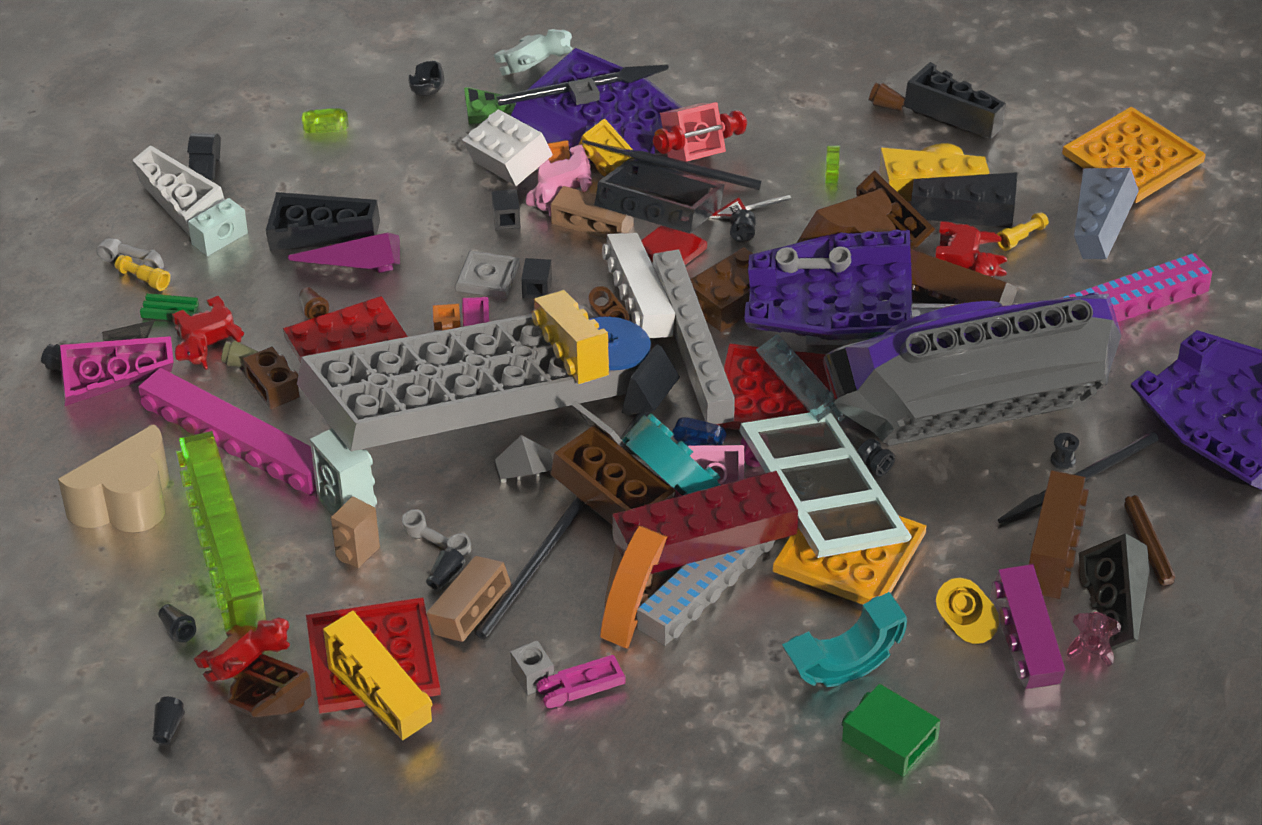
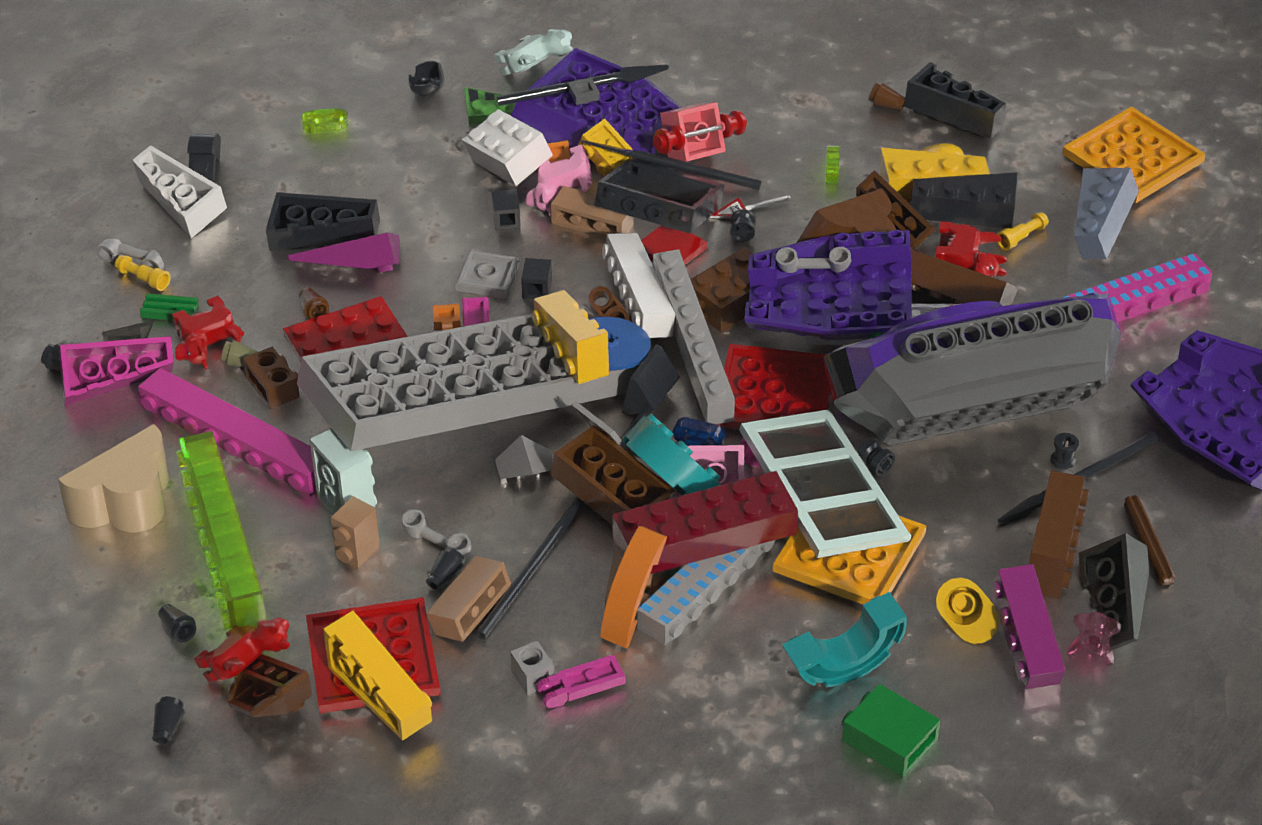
light aqua brick [188,198,248,256] -> none
clear light blue fence [756,334,846,422] -> none

